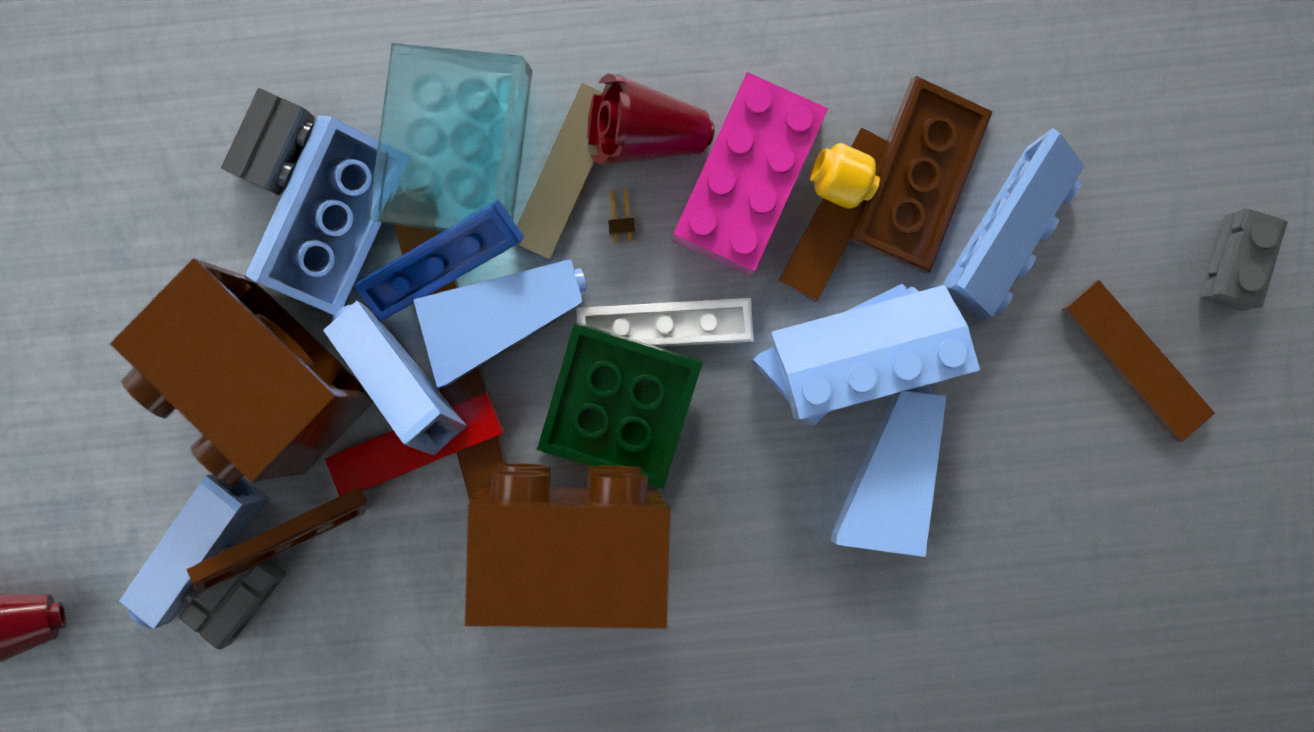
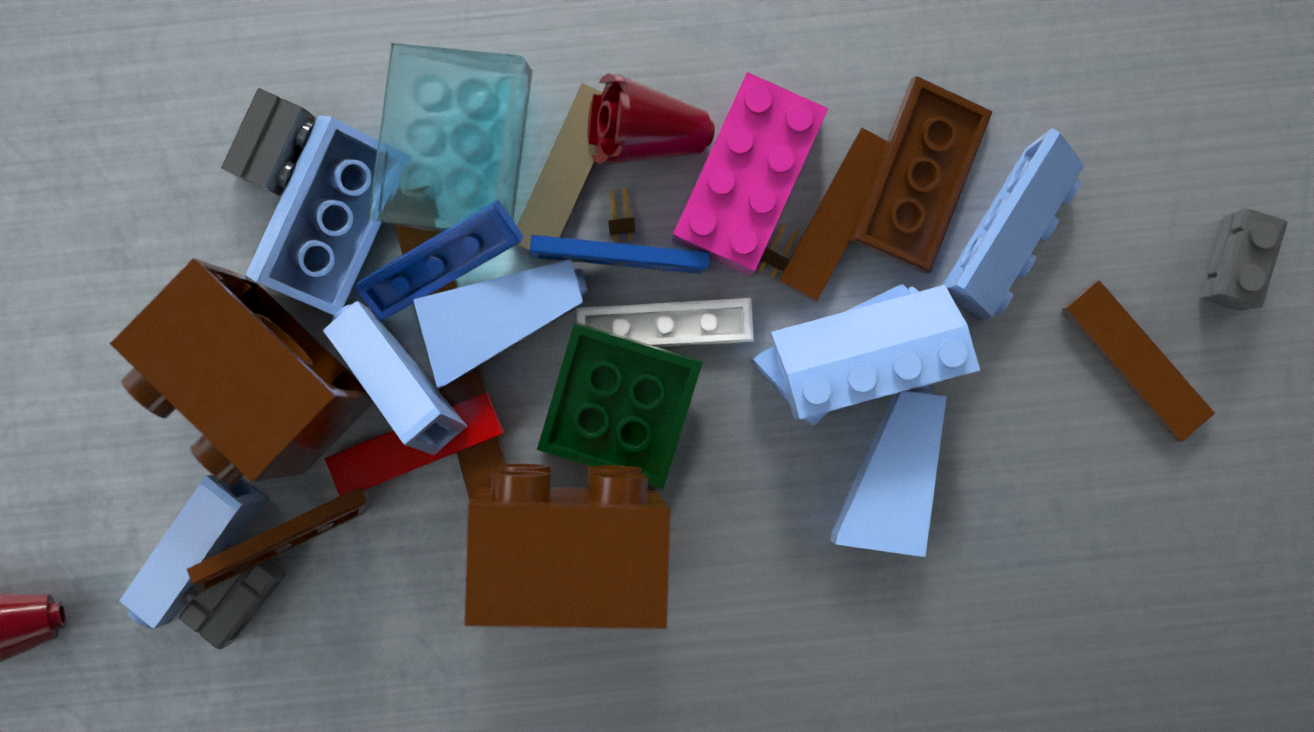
yellow head [810,143,880,209] -> none
none -> blue tile [529,235,710,274]
none -> dark brown piece [759,224,799,278]

